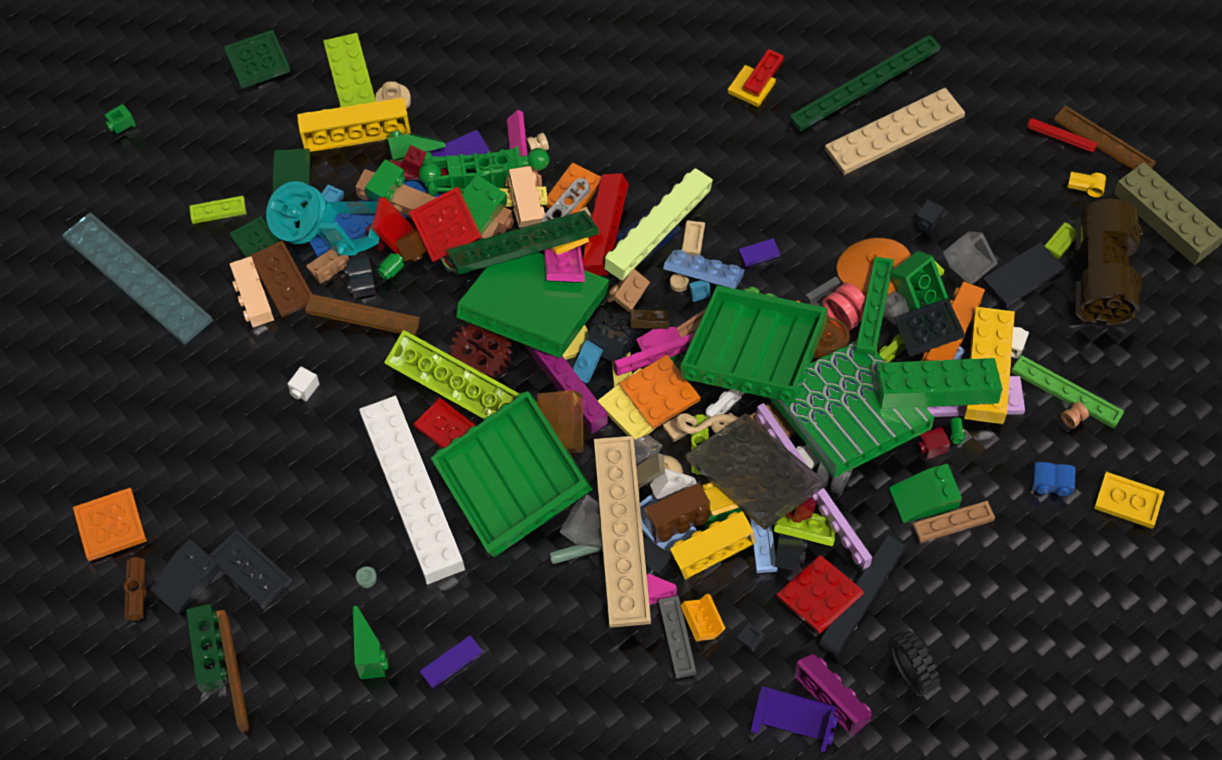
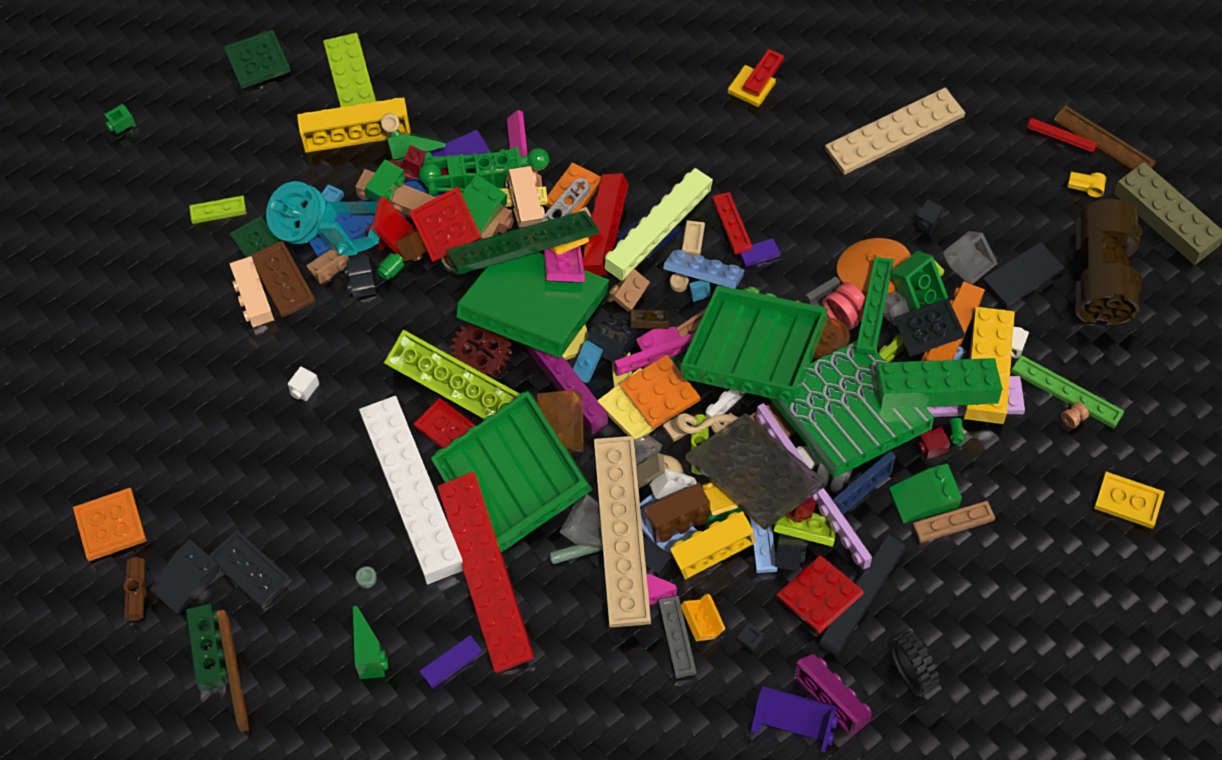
clear light blue plate [62,212,213,345] -> none
dark green tile [273,148,311,208] -> none
clear orange tile [306,294,420,336] -> none
tan tile [375,82,411,109] -> none
tan wheel [526,133,549,152] -> none
dark green plate [789,35,940,131] -> none
blue brick [1032,462,1075,496] -> none
lime tile [1045,222,1076,259] -> none
none -> tan tile [381,113,399,132]
none -> red plate [438,471,535,673]
none -> red tile [712,192,752,254]
none -> dark blue tile [833,451,895,515]

